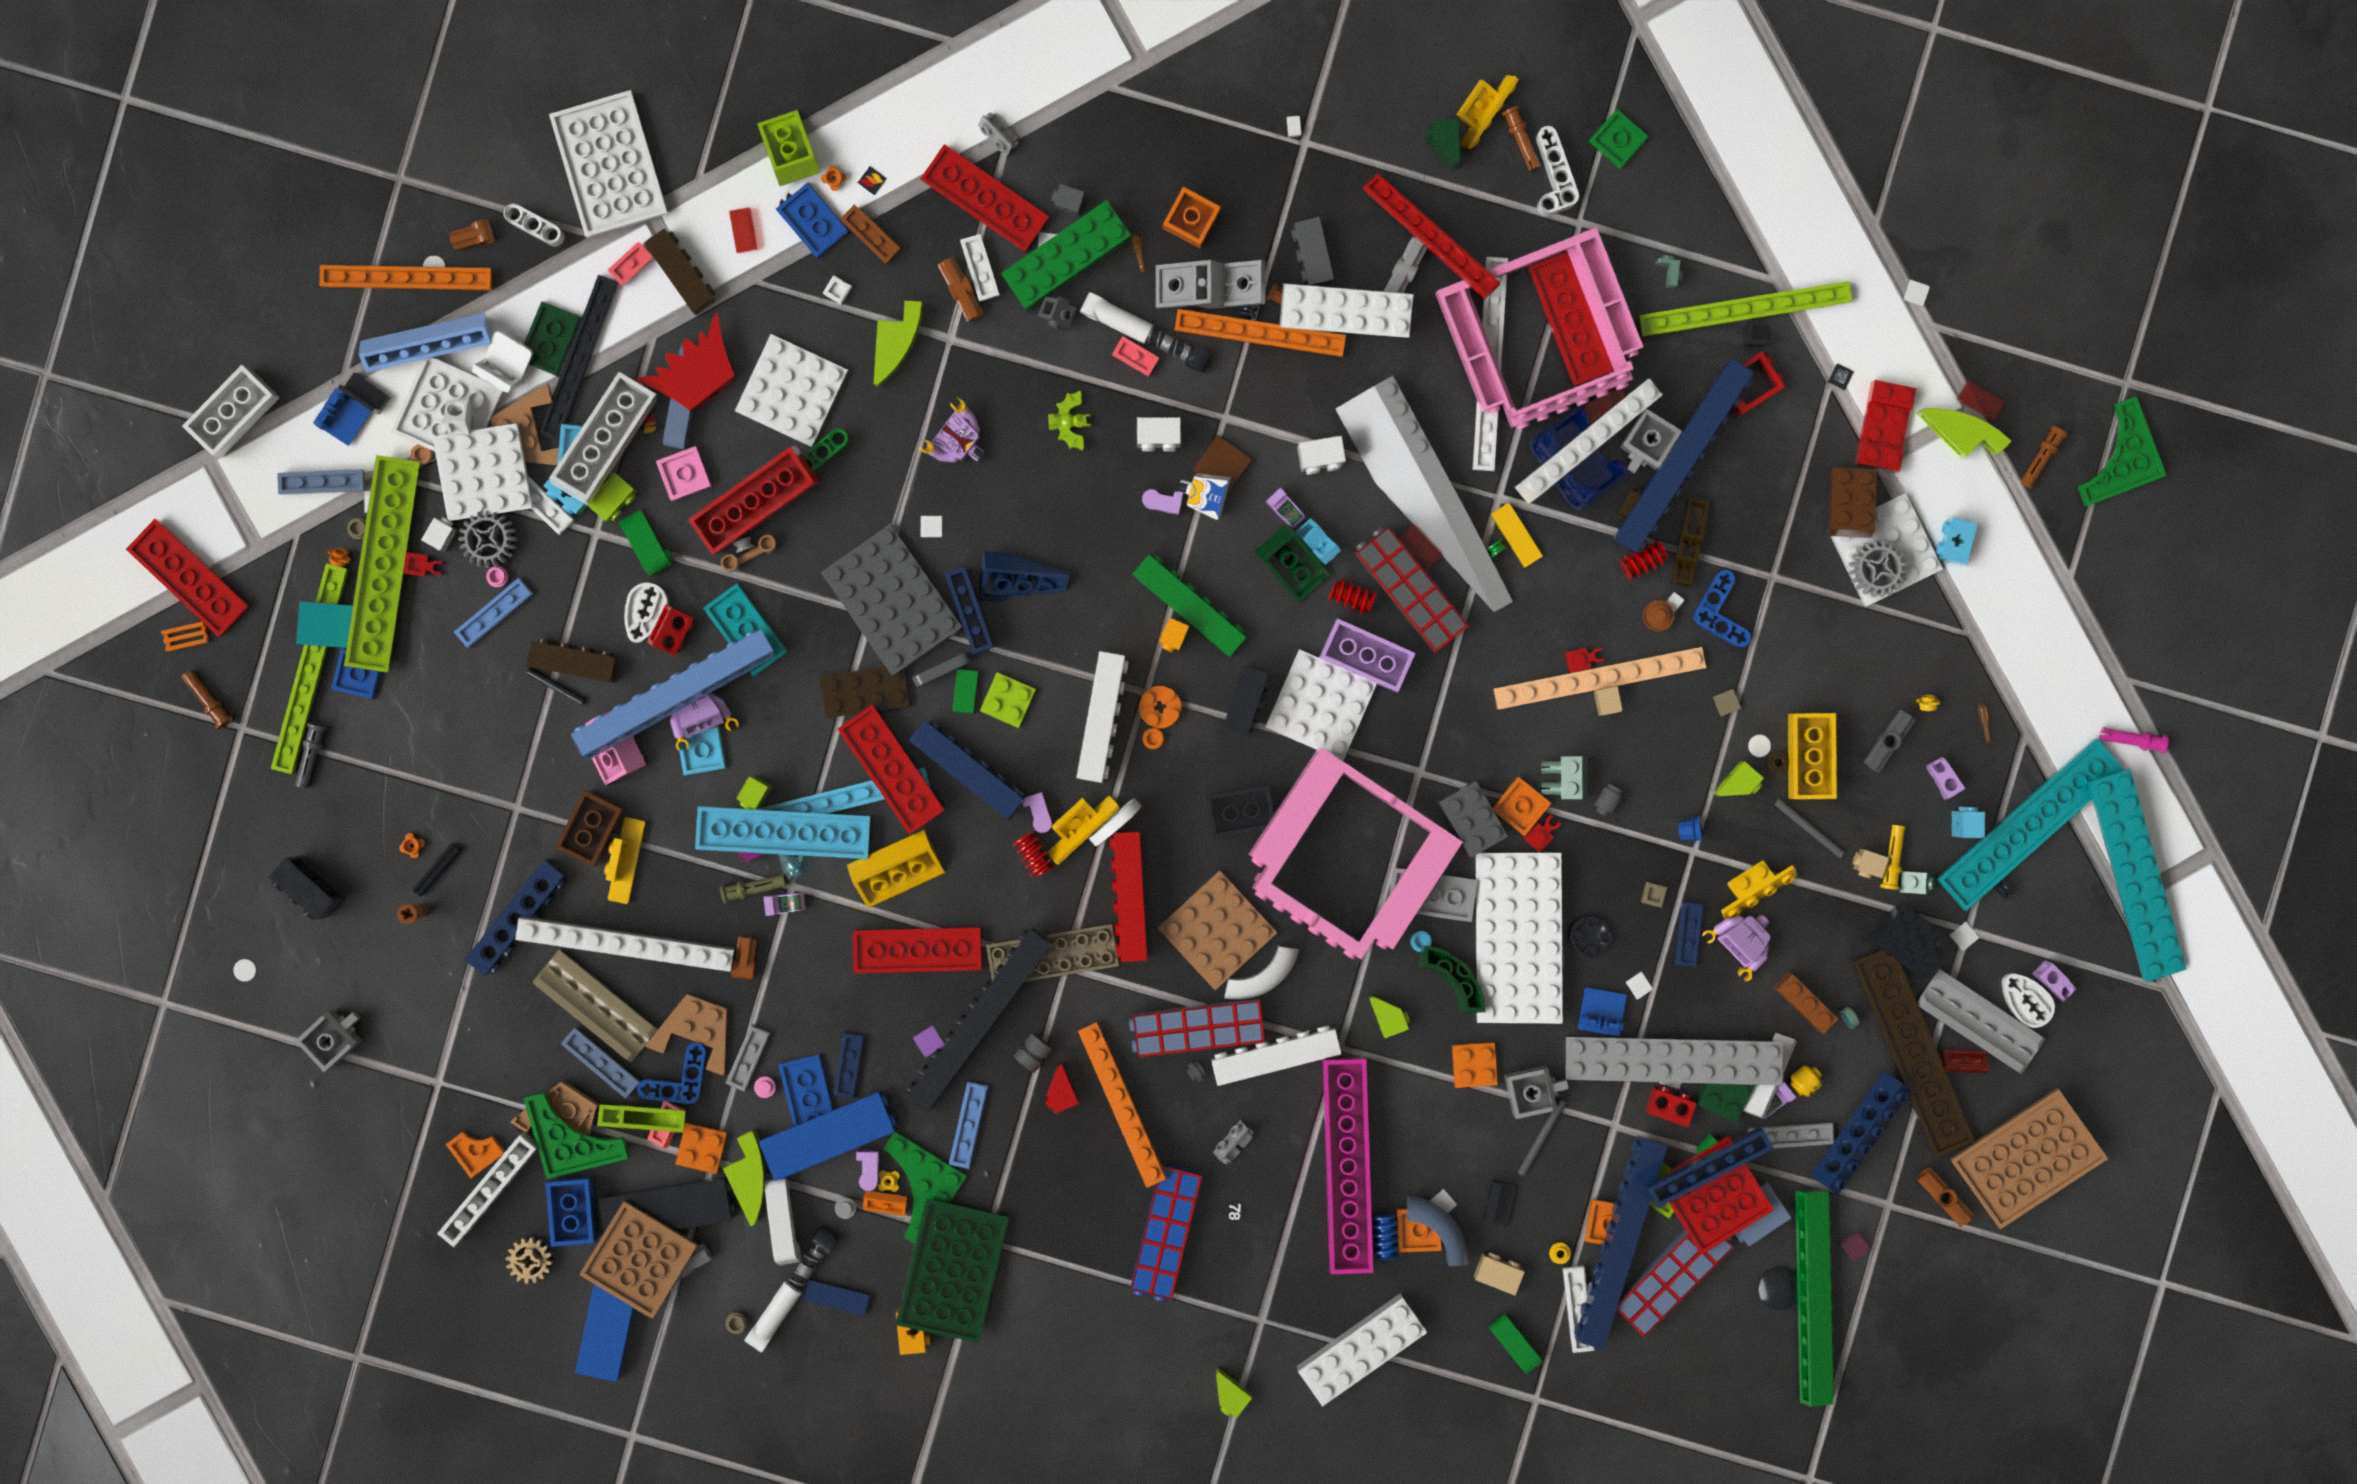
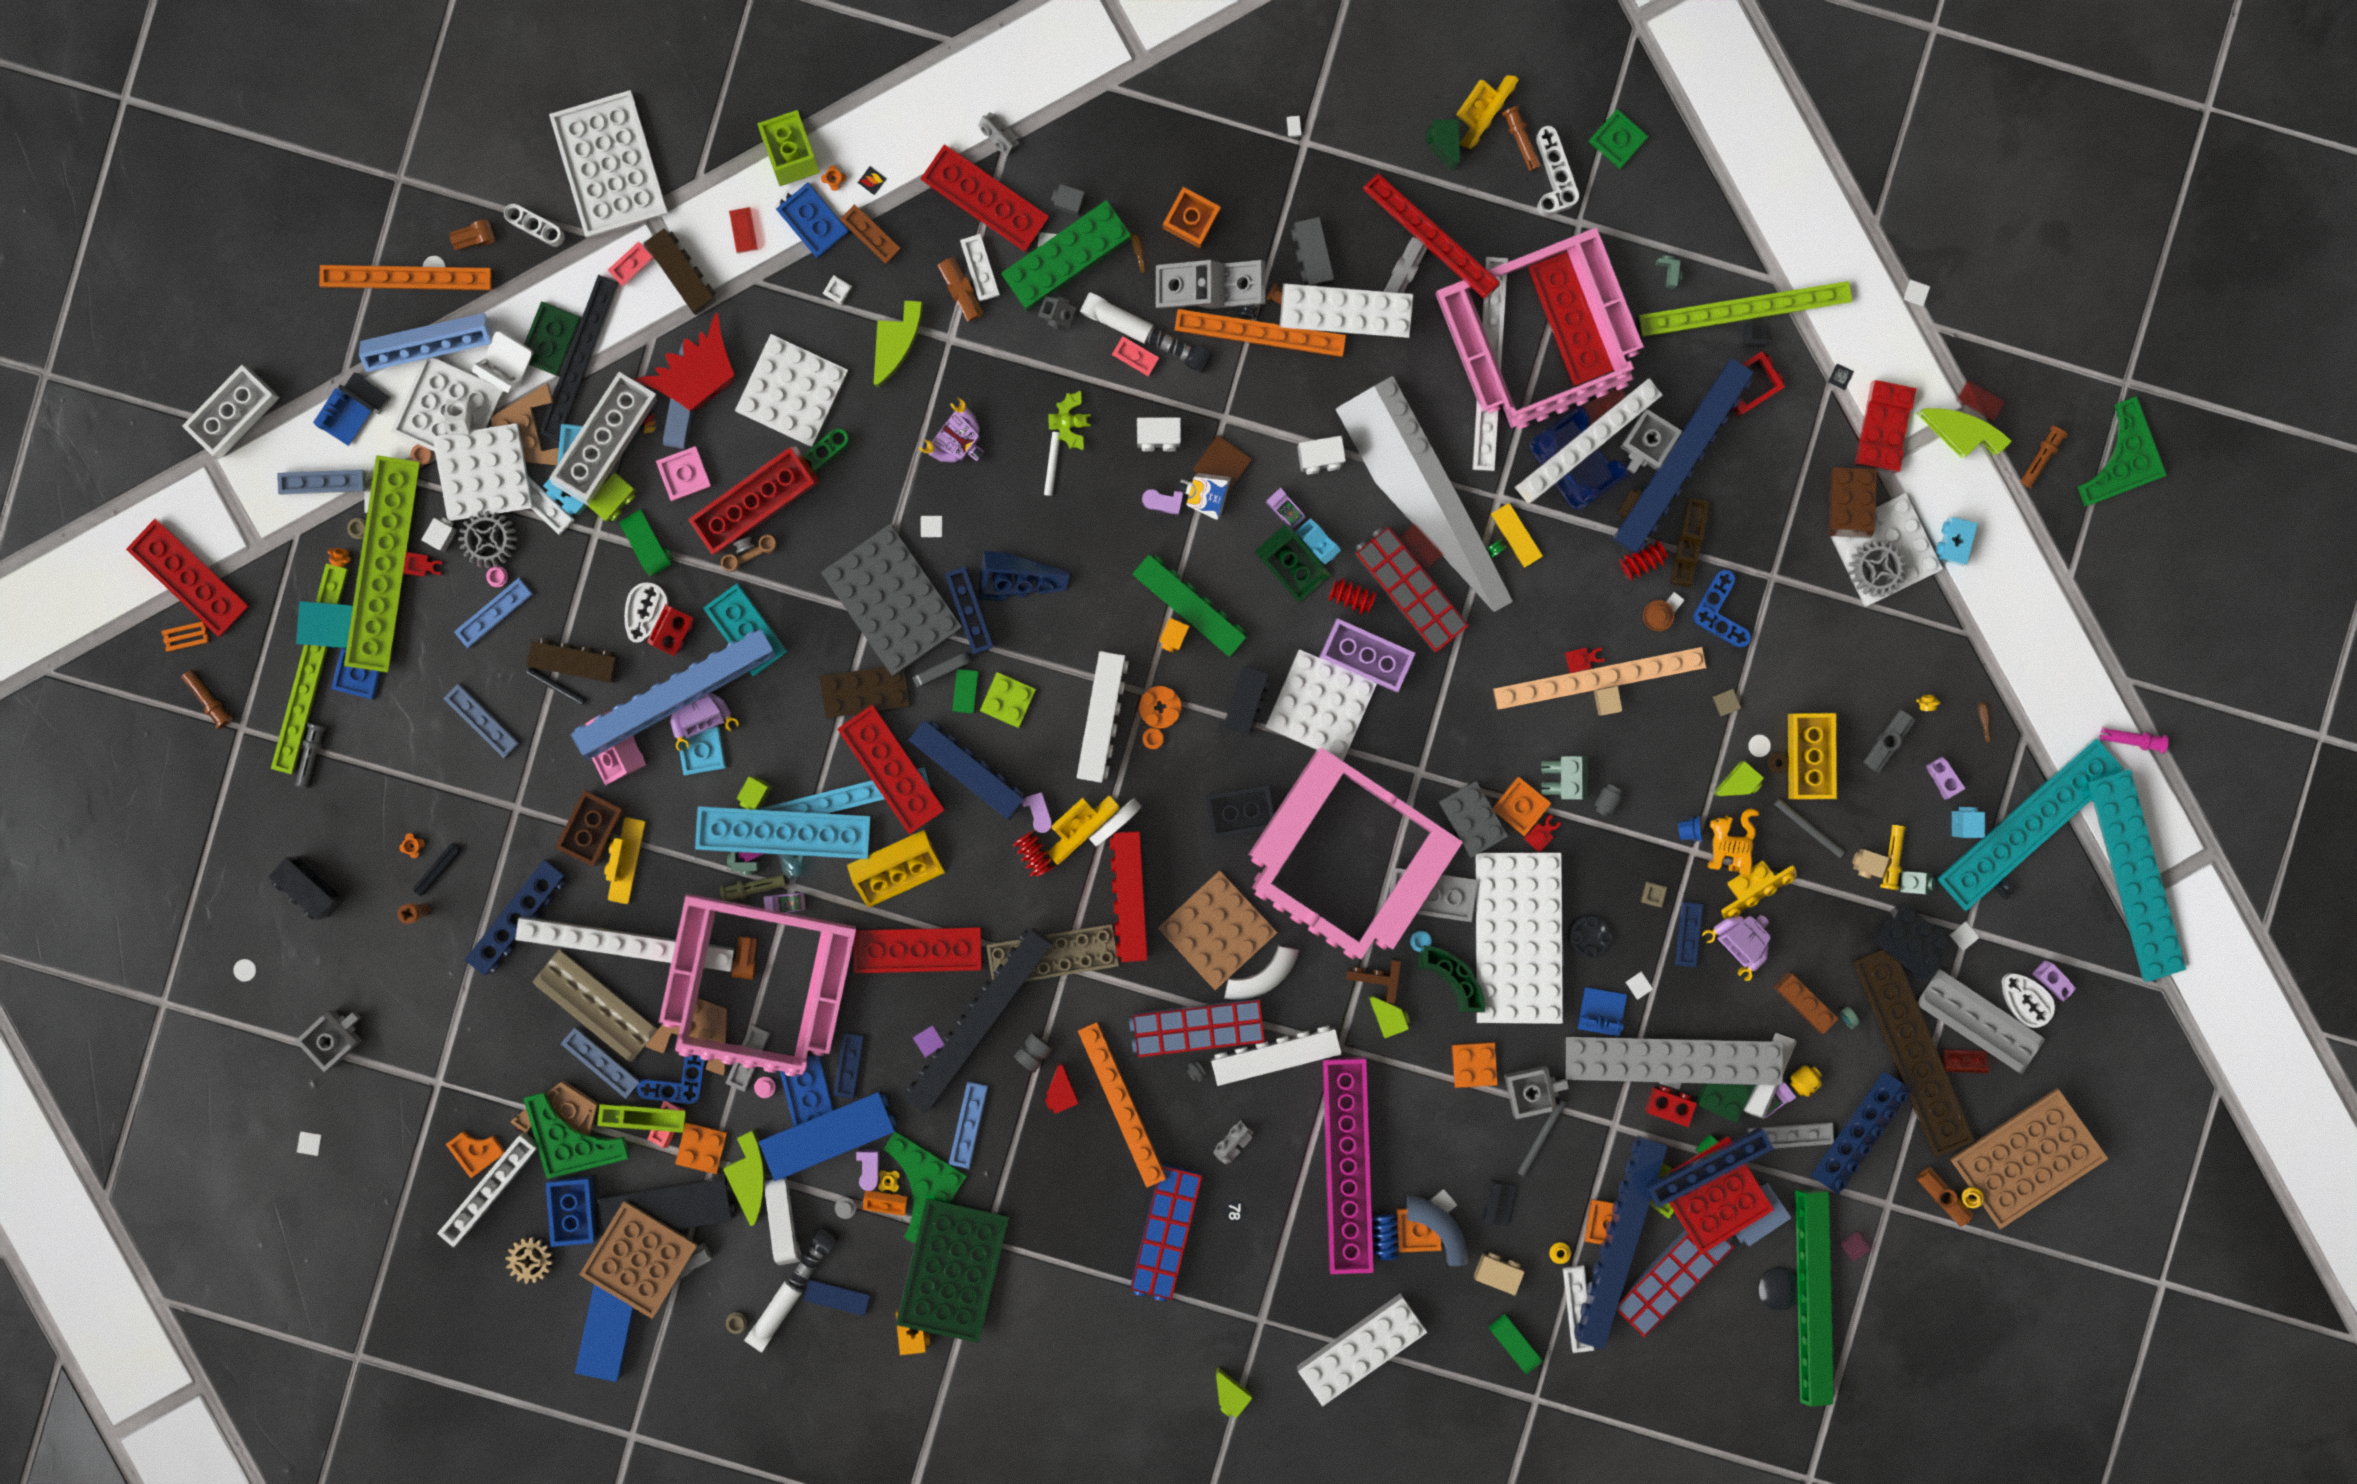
none -> white sticker [297,1131,321,1156]
none -> sand blue tile [443,683,520,758]
none -> bright pink door [659,893,856,1077]
none -> sand green bracket [727,852,760,875]
none -> white bar [1044,432,1060,496]
none -> reddish brown bracket [1345,959,1401,1004]
none -> light orange animal [1708,808,1759,875]
none -> yellow plate [1962,1187,1984,1208]

